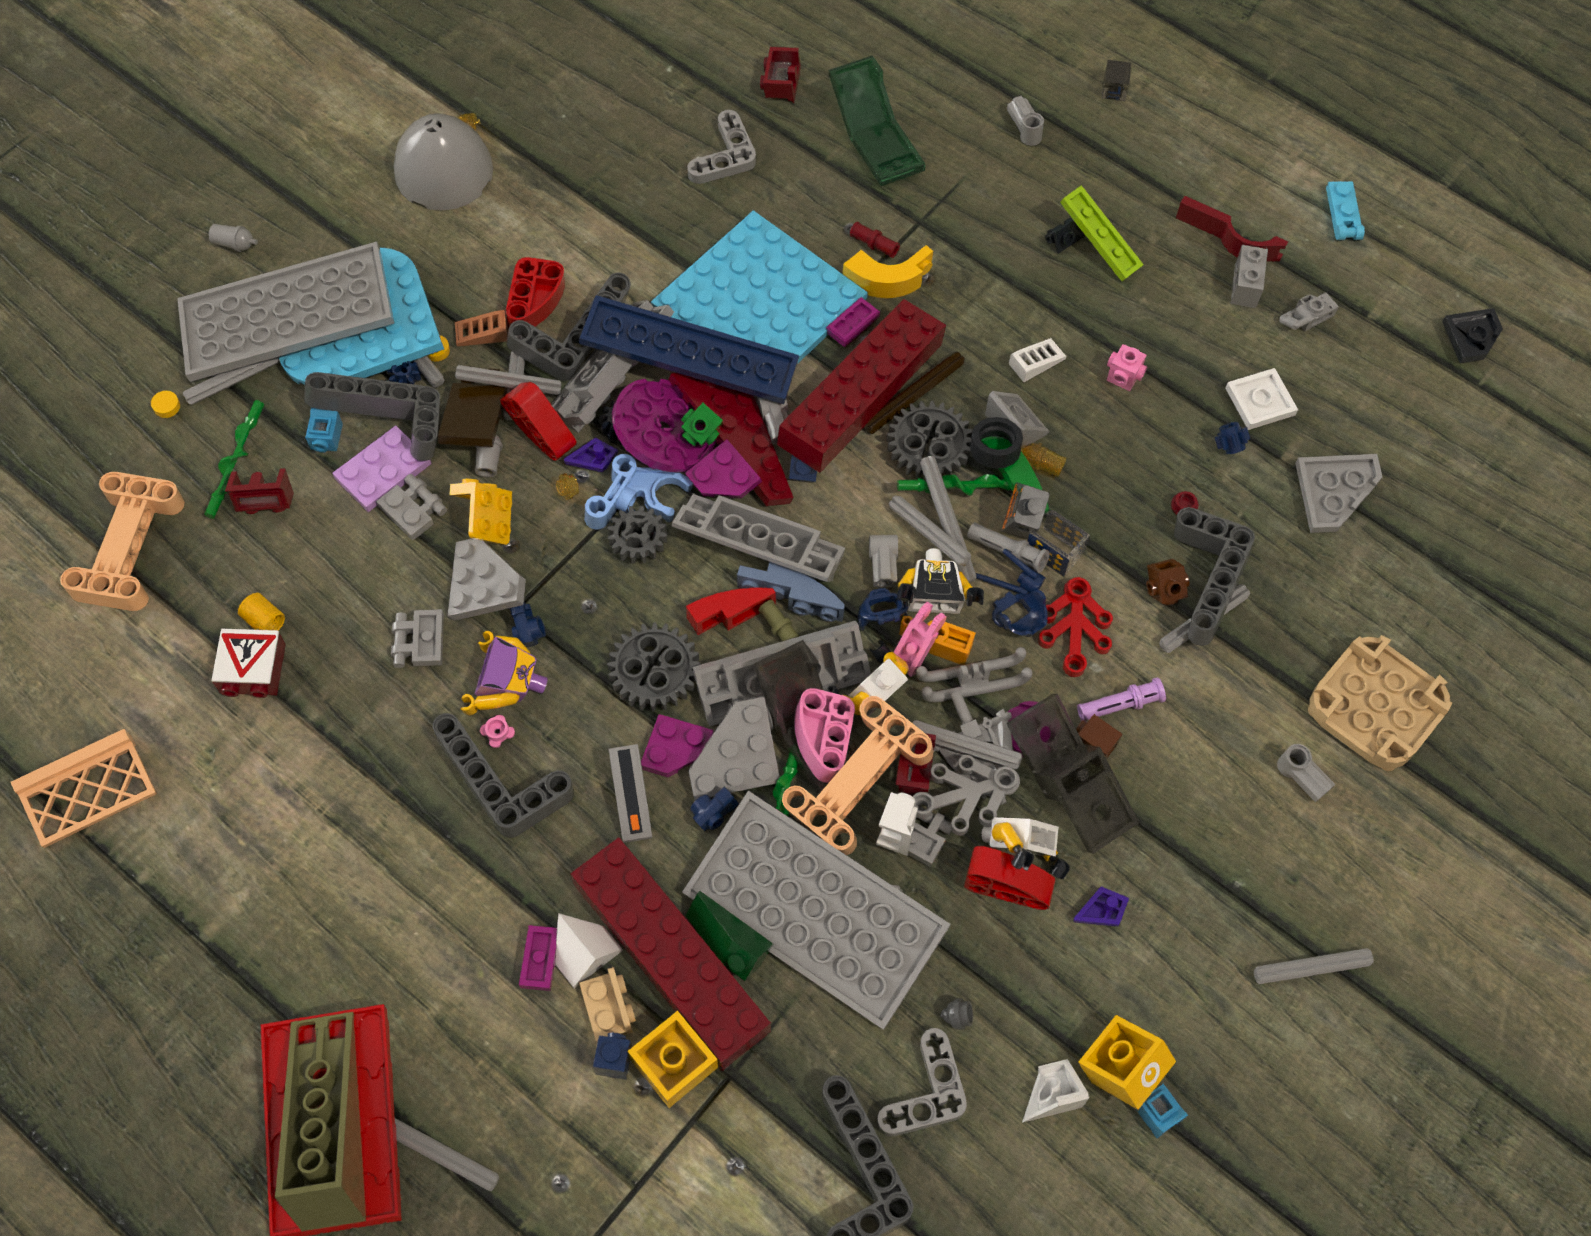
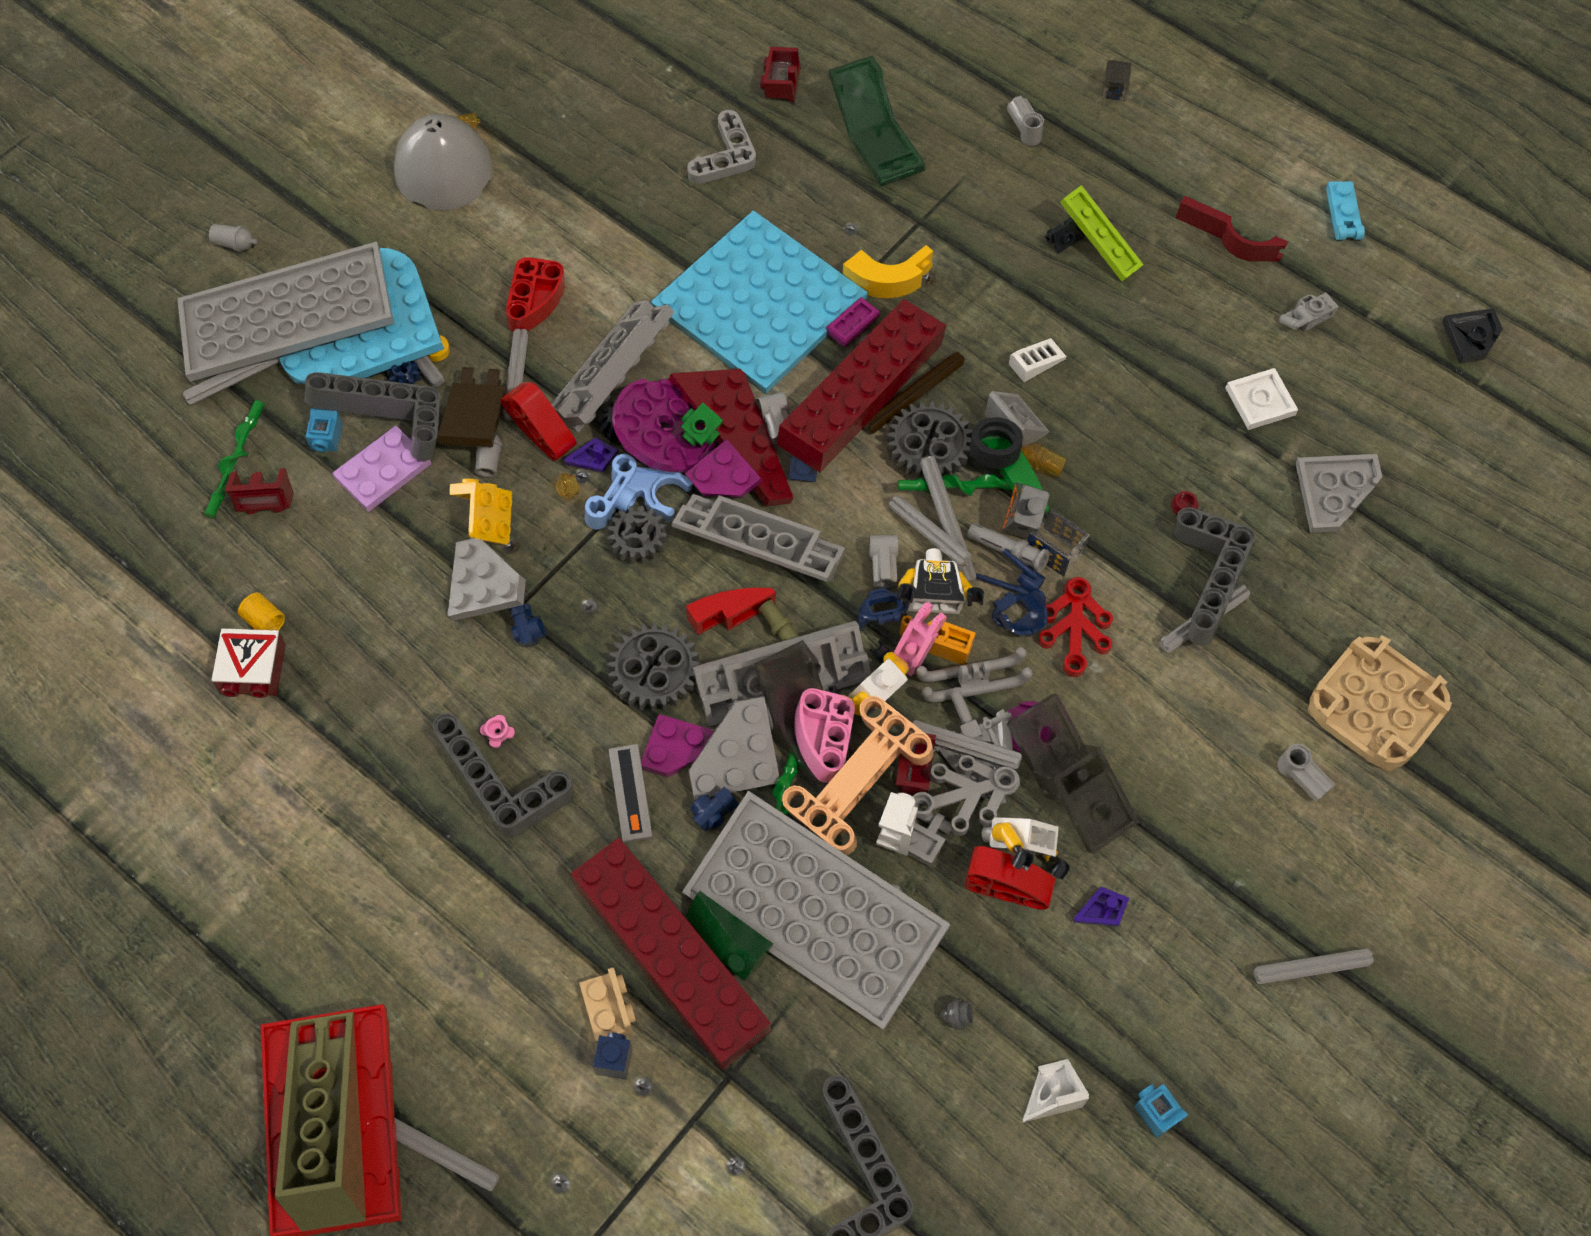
light nougat fence [11,729,157,848] -> none
light nougat beam [60,472,185,611] -> none
yellow tile [151,391,180,418] -> none
light grey plate [376,474,447,541] -> none
light grey plate [391,609,444,668] -> none
nougat slope [455,310,508,347] -> none
light grey axle [455,365,562,395] -> none
torso [460,631,548,716] -> none
dark grey beam [507,272,631,381] -> none
magenta plate [519,925,557,991] -> none
white slope [555,913,623,988] -> none
dark blue plate [579,295,799,404] -> none
yellow brick [628,1011,718,1108] -> none
sand blue slope [737,562,845,622] -> none
dark red pin [850,222,900,258] -> none
light grey beam [877,1028,967,1137] -> none
reddish brown brick [1073,714,1123,766] -> none
lavender pin [1077,677,1166,721] -> none
yellow brick [1078,1015,1176,1110] -> none
bright pink brick [1106,344,1147,391] -> none
reddish brown brick [1146,559,1190,605] -> none
dark blue gear [1214,422,1250,454] -> none
light grey brick [1231,245,1268,308] -> none

